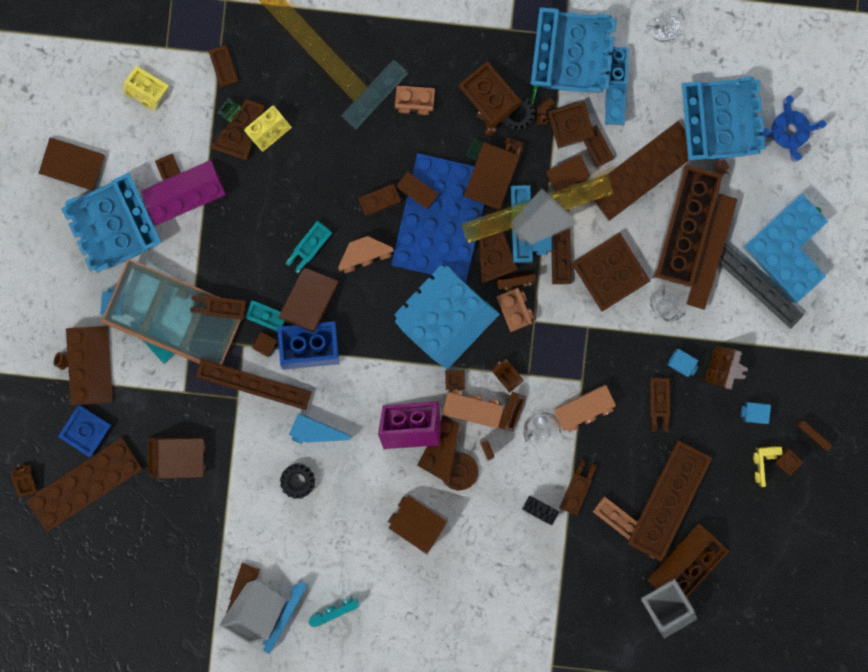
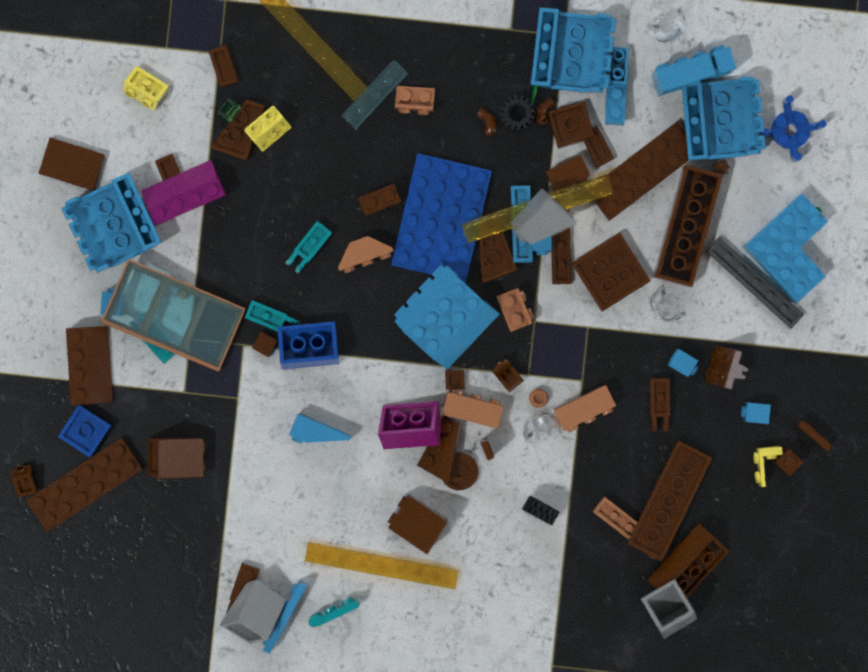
reddish brown plate [53,352,68,370] -> none
reddish brown hinge [190,296,246,320] -> none
reddish brown tile [196,358,312,410] -> none
reddish brown tile [279,267,339,333] -> none
black tyre [280,463,315,499] -> none
reddish brown tile [396,171,438,209] -> none
reddish brown tile [458,61,523,128] -> none
reddish brown tile [463,142,520,210] -> none
clear green tile [465,139,483,161] -> none
reddish brown plate [496,270,536,291] -> none
reddish brown tile [499,392,526,432] -> none
reddish brown tile [503,137,525,162] -> none
reddish brown hinge [559,459,596,515] -> none
reddish brown tile [686,194,738,310] -> none
none -> clear yellow tile [305,542,458,589]
none -> nougat plate [529,389,548,408]
none -> dark azure piece [651,45,737,96]

